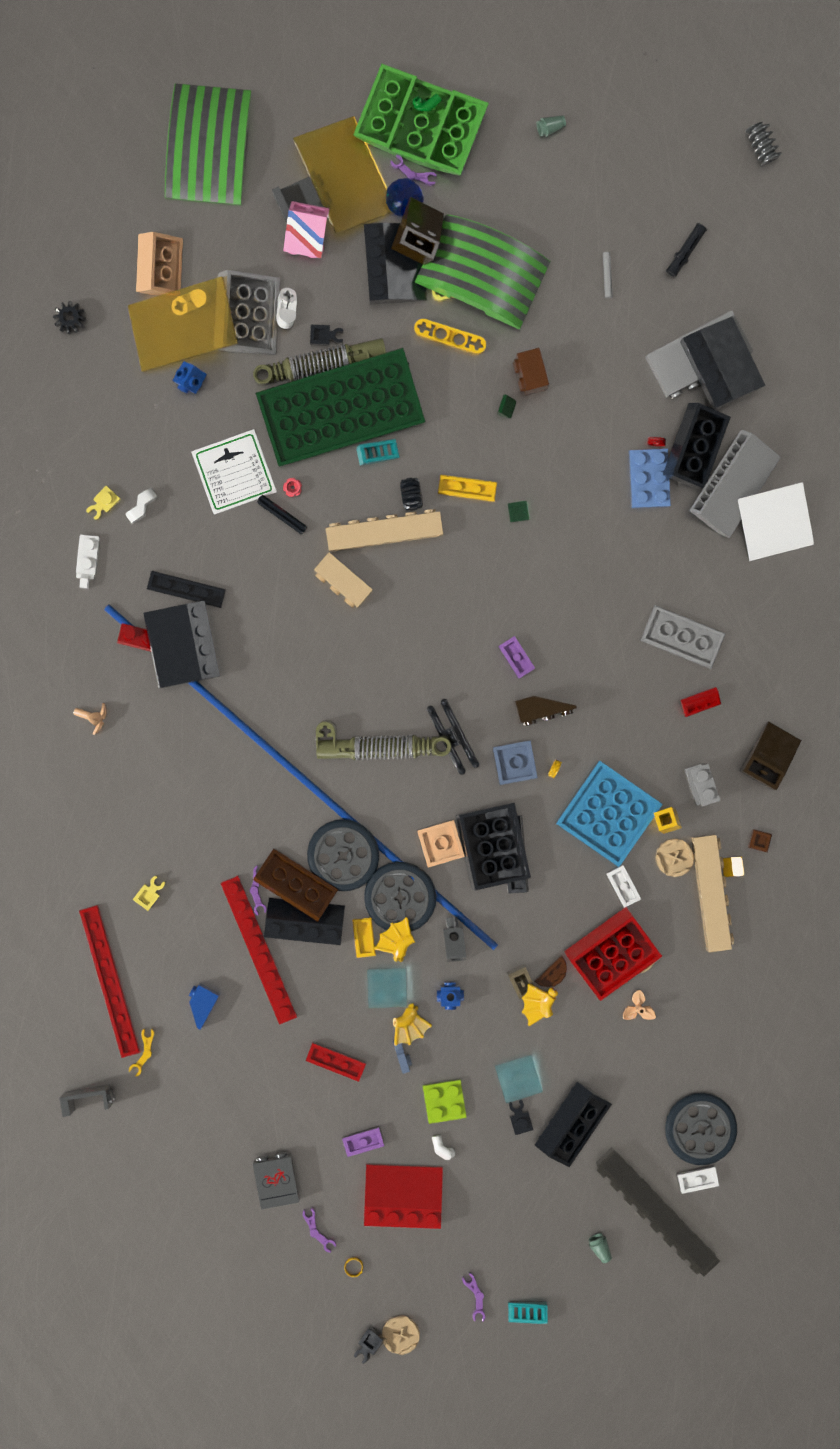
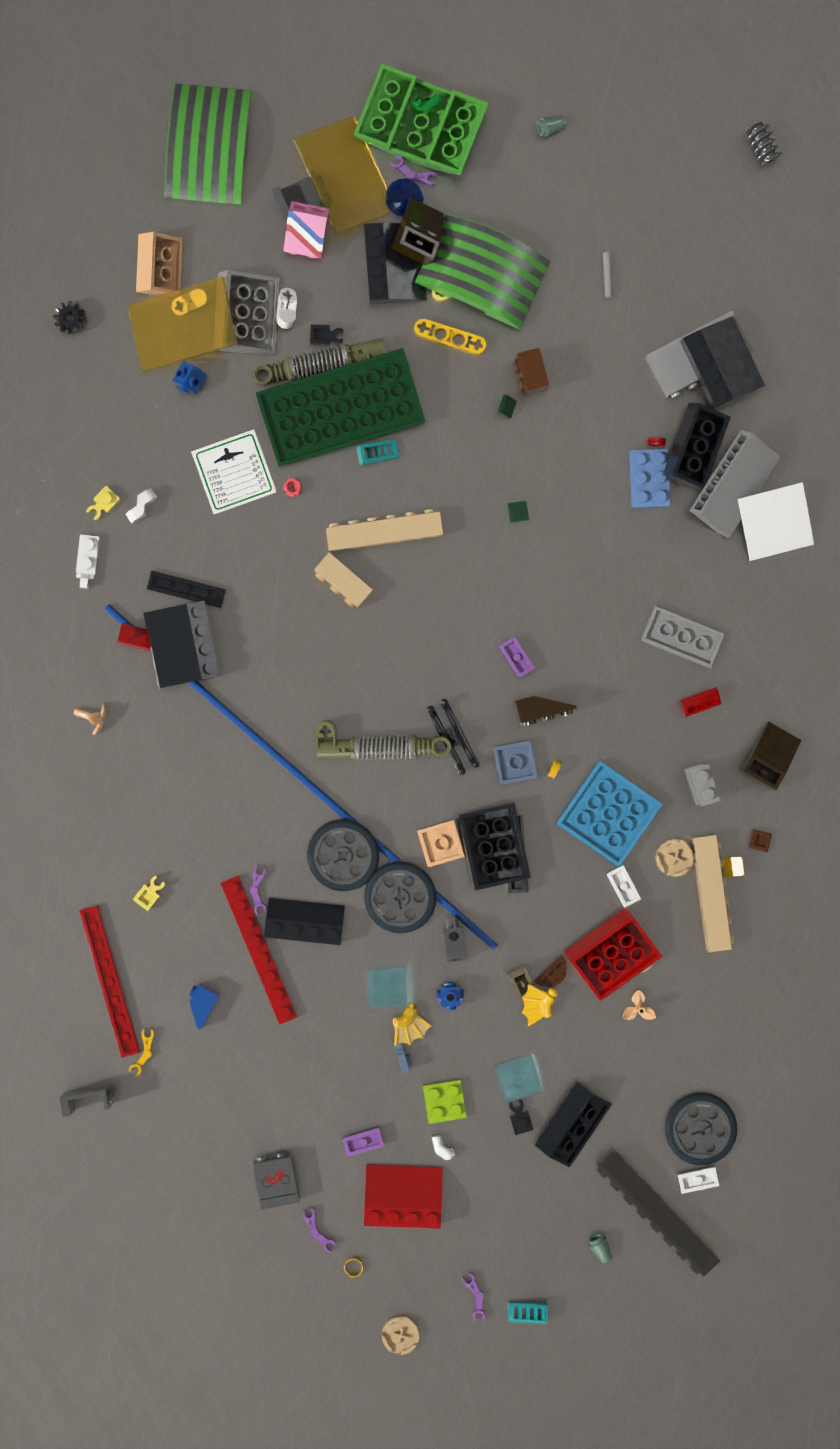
reddish brown plate [253,849,338,921] -> none
black axle [257,495,307,534] -> none
red plate [305,1042,366,1082] -> none
yellow tile [352,917,376,958] -> none
black plate [354,1327,386,1364] -> none
yellow arm [374,917,415,962] -> none
black gear [400,477,423,511] -> none
yellow tile [438,475,497,502] -> none
yellow brick [654,807,682,834] -> none
black pin [666,223,707,278] -> none

